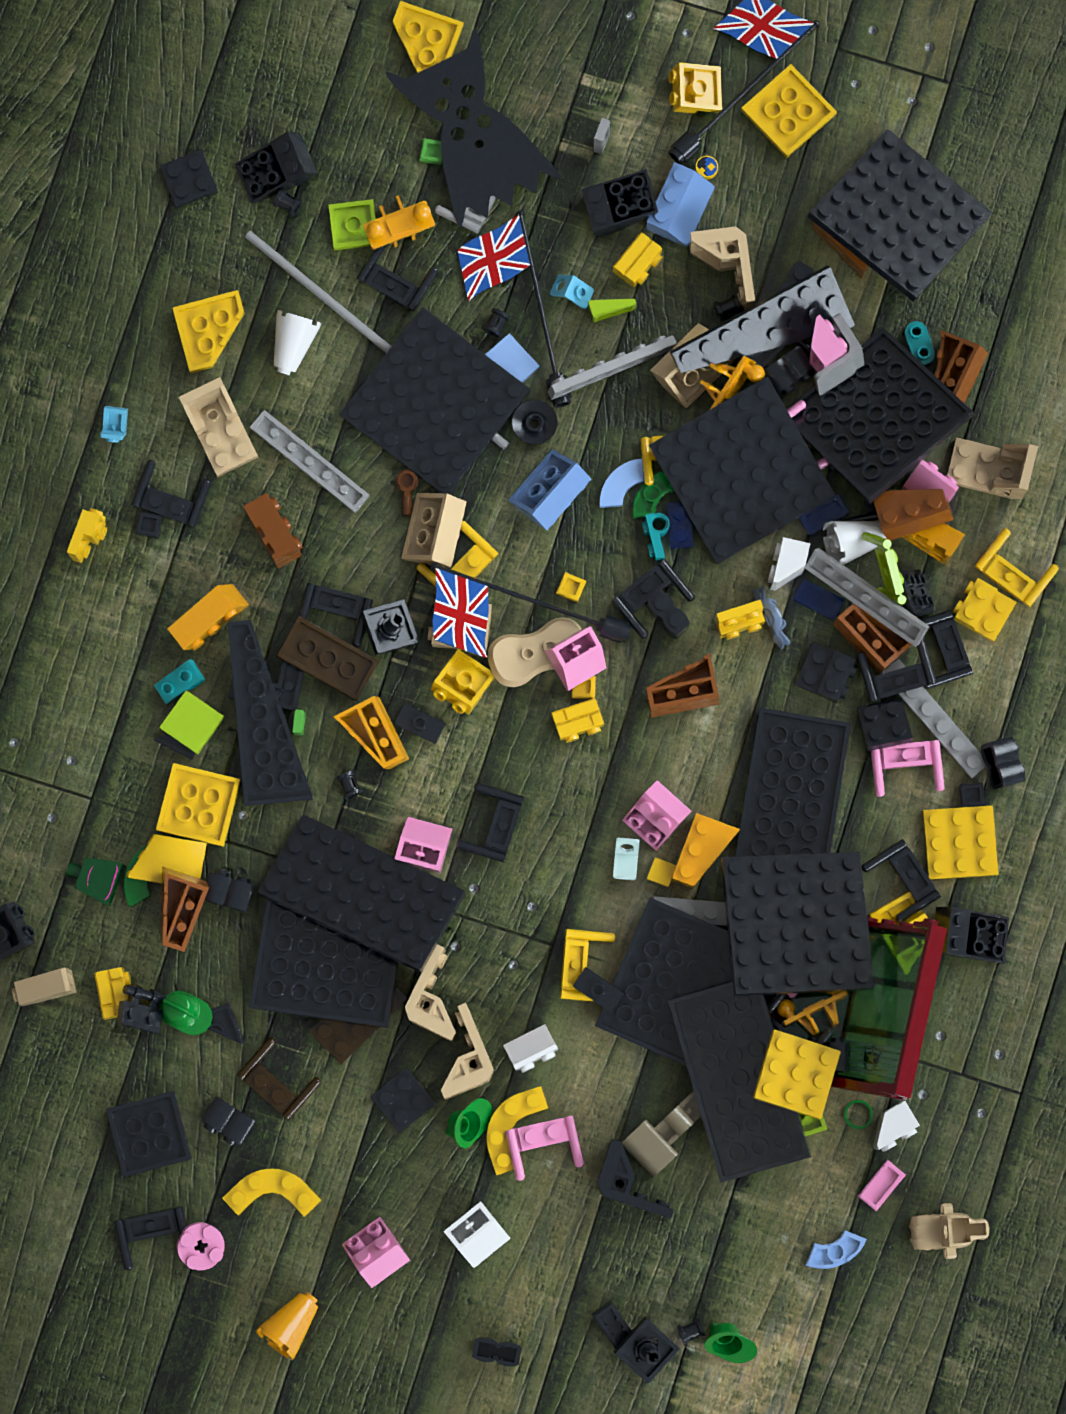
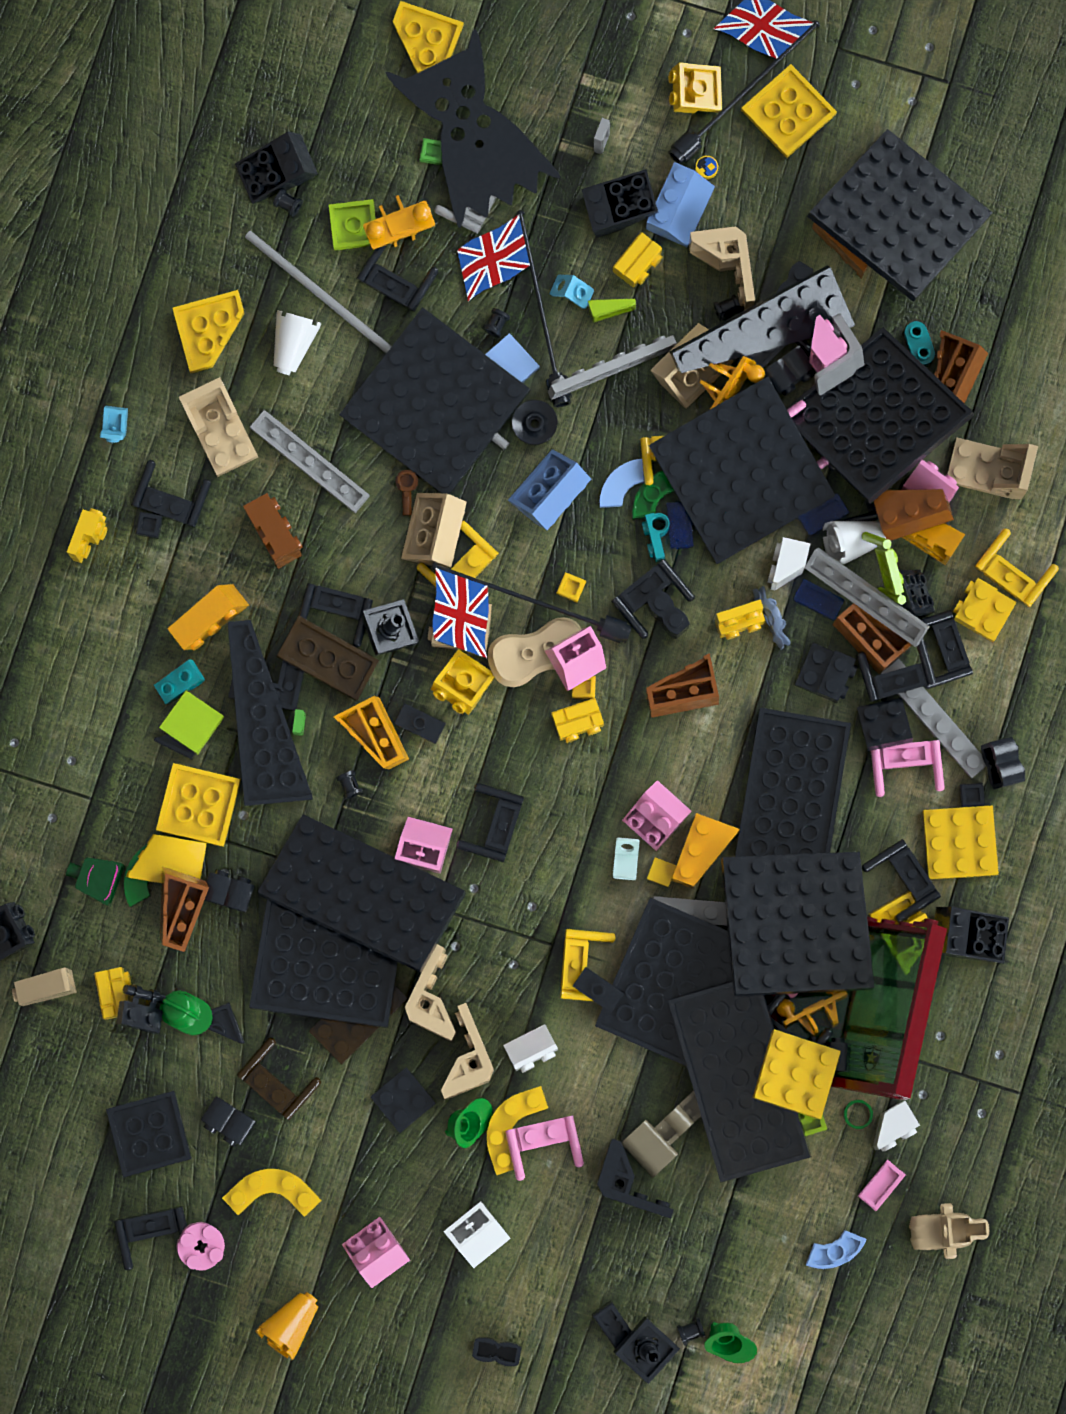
black plate [160,150,218,208] -> none

